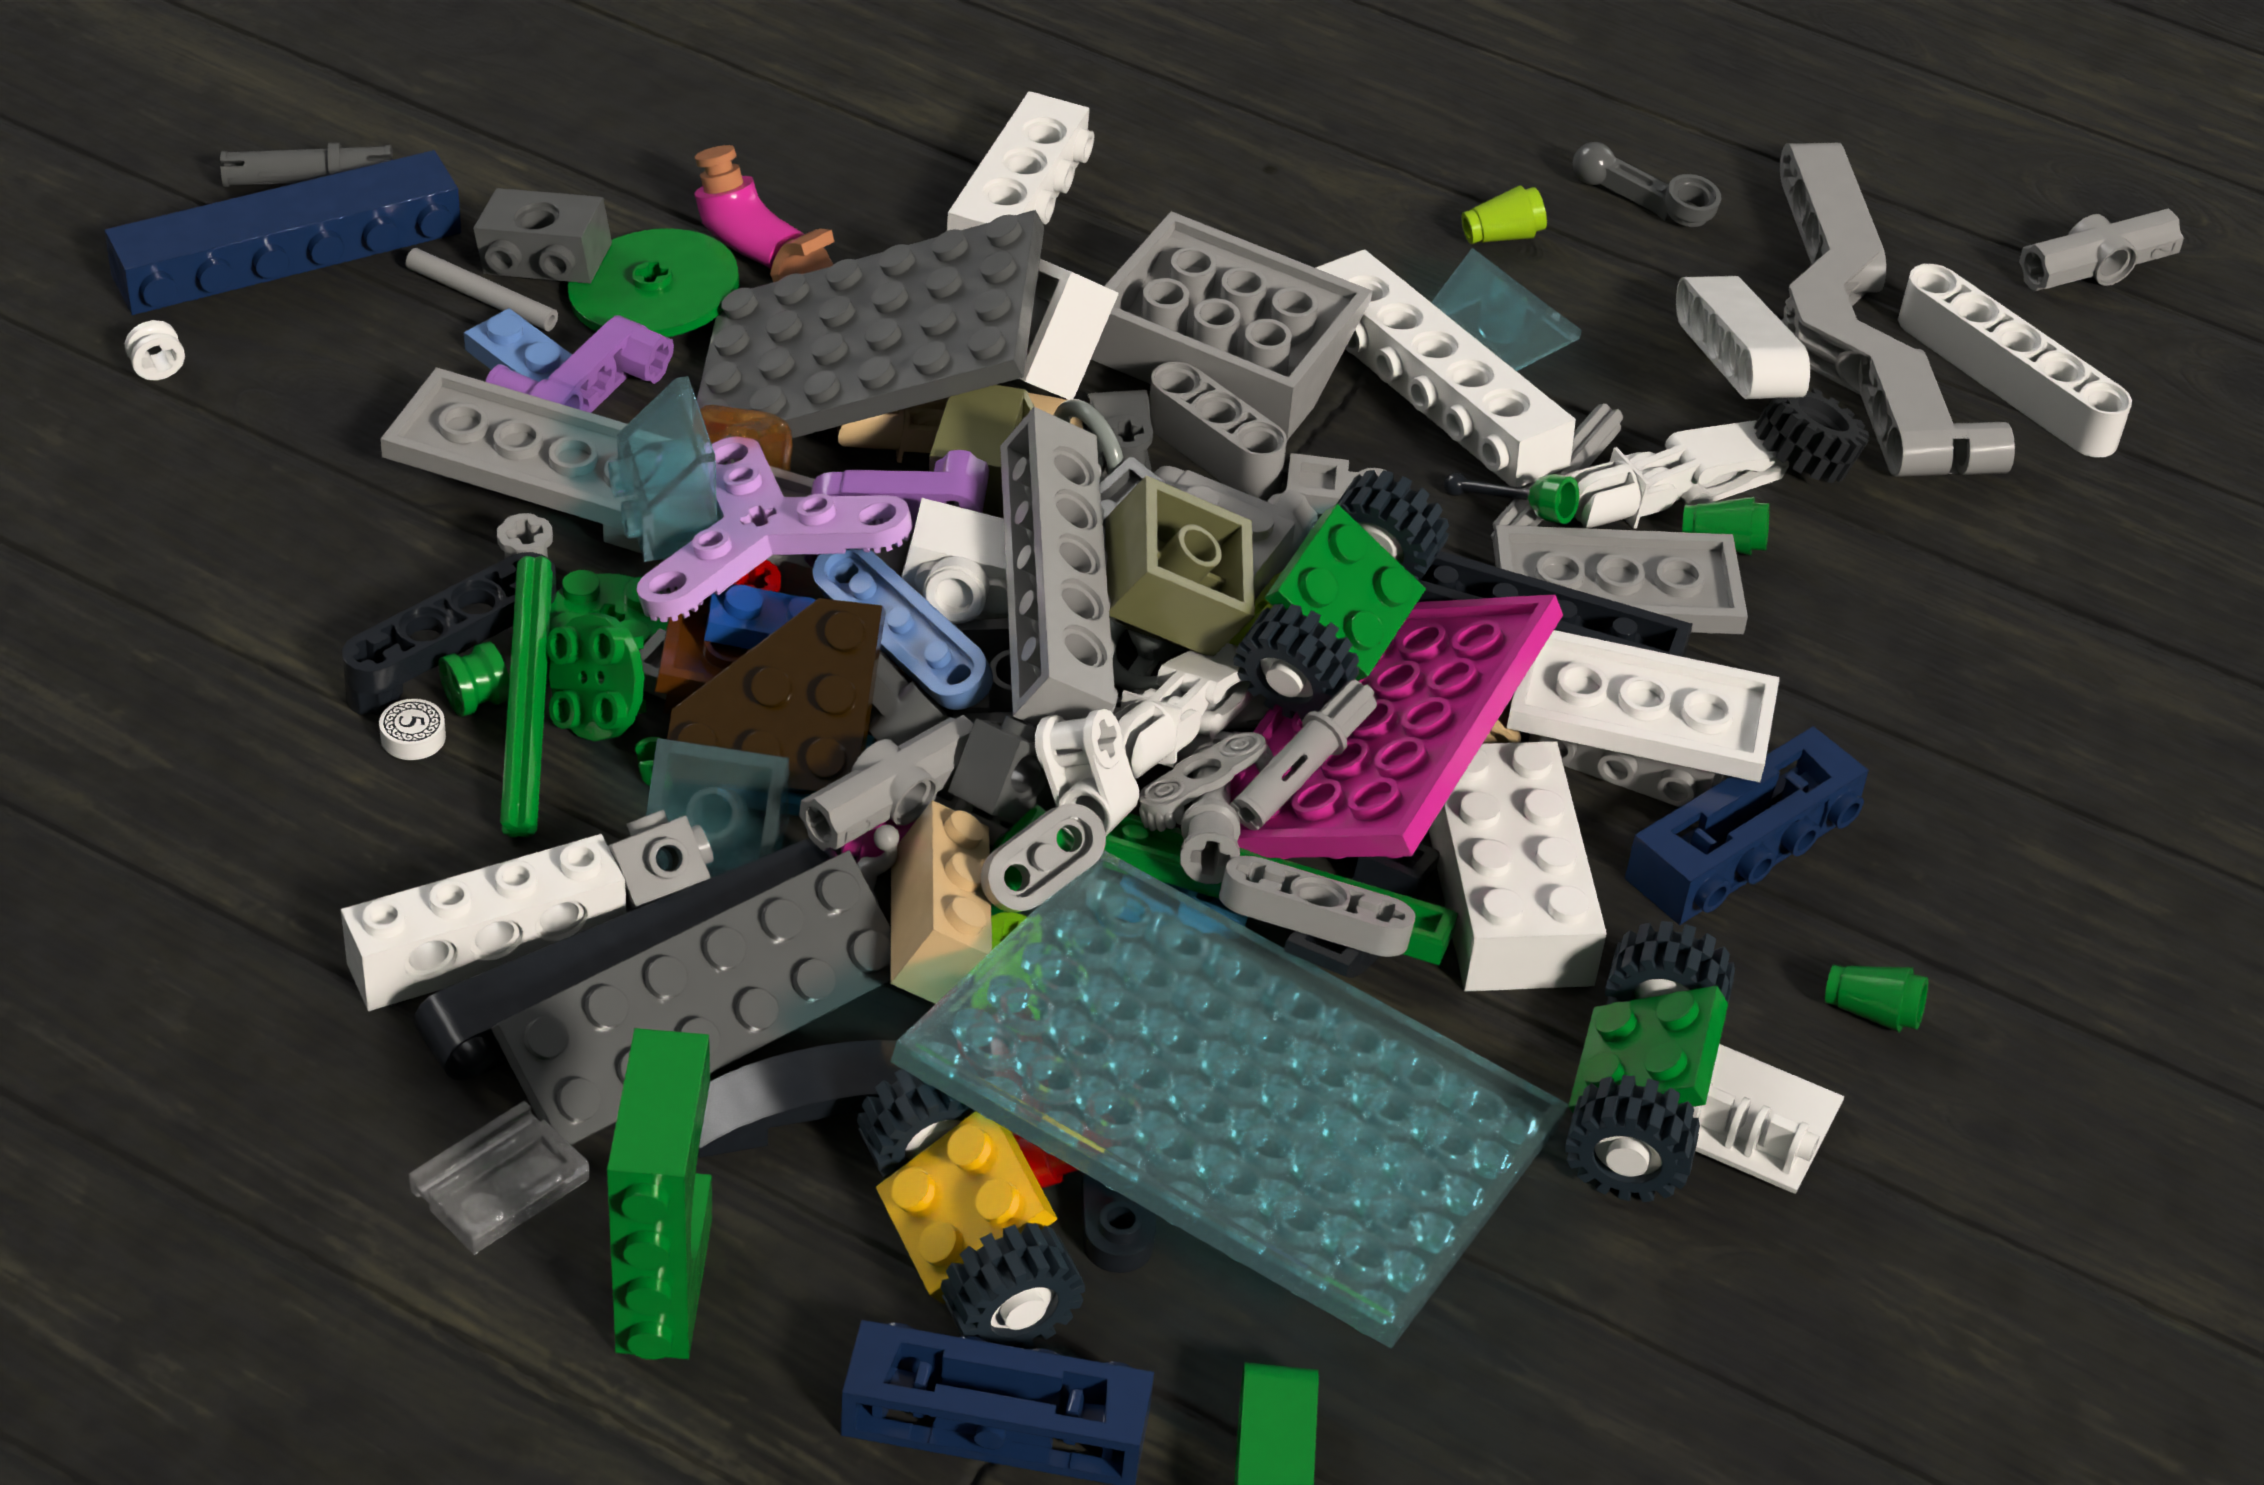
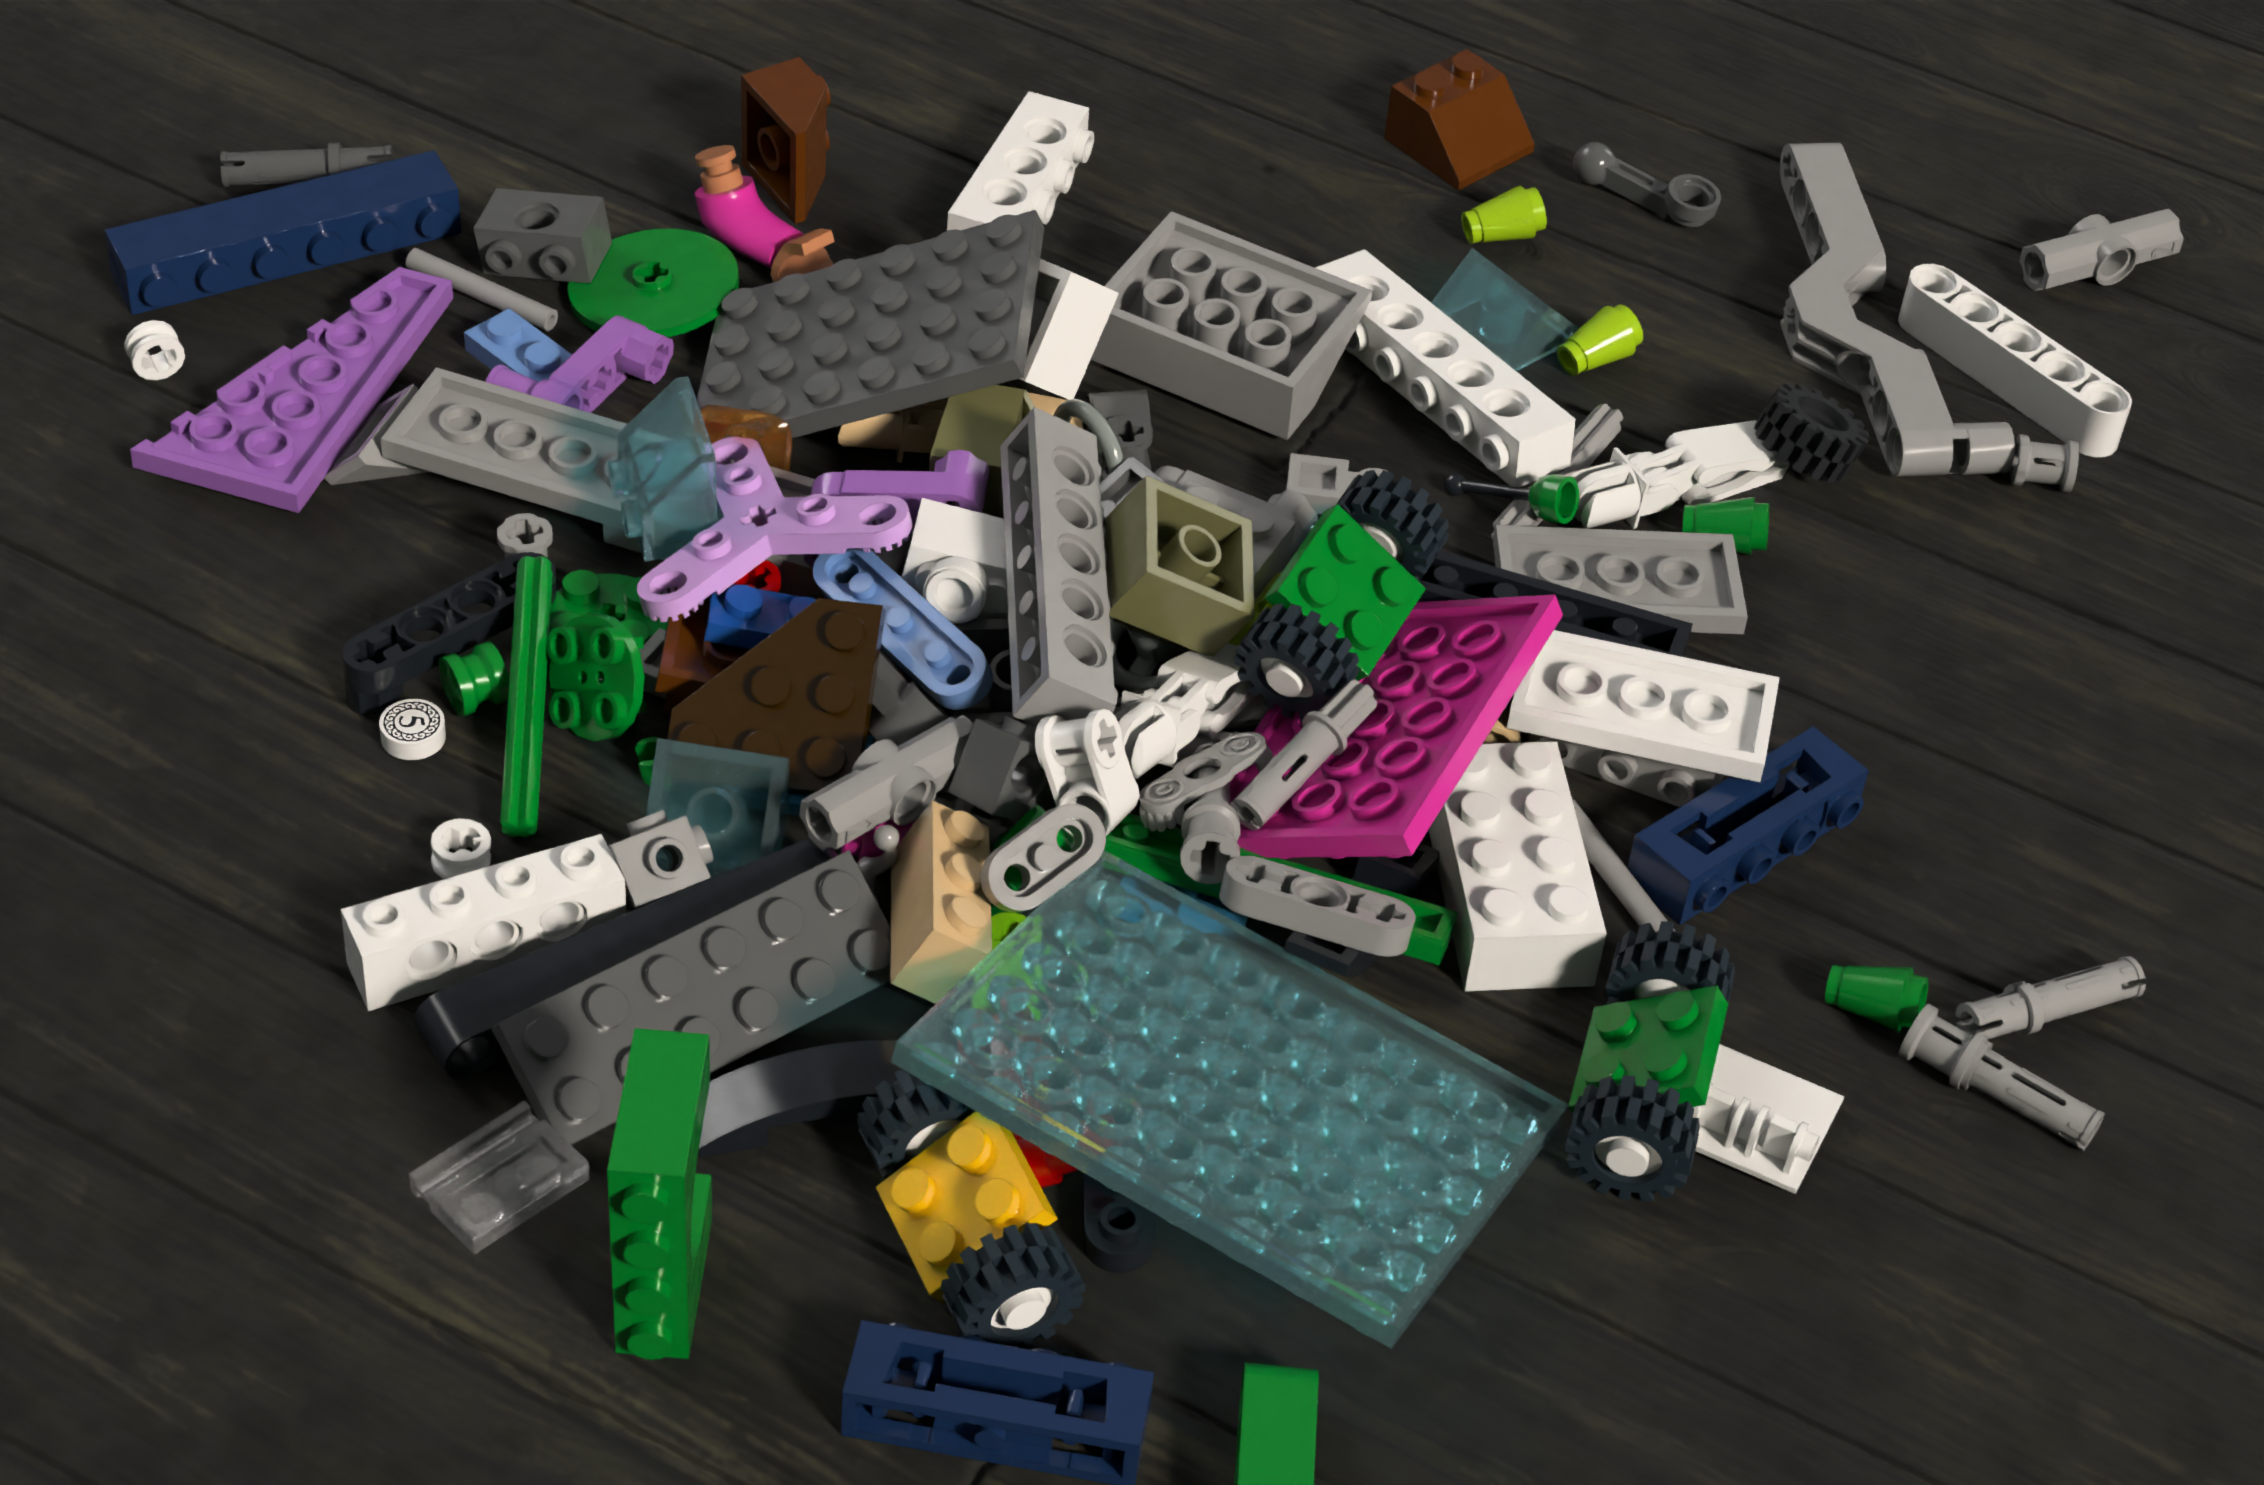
light grey beam [1149,361,1287,499] -> none
white beam [1676,276,1810,399] -> none
none -> medium lavender wing [130,267,453,513]
none -> light grey slope [324,384,430,485]
none -> white bush [431,818,491,879]
none -> reddish brown slope [741,57,831,224]
none -> reddish brown slope [1384,49,1535,191]
none -> lime cone [1557,304,1643,376]
none -> light grey piece [1572,799,1676,932]
none -> light grey pin [1898,1004,2106,1151]
none -> light grey pin [1955,956,2146,1039]
none -> light grey bush [2010,434,2079,492]

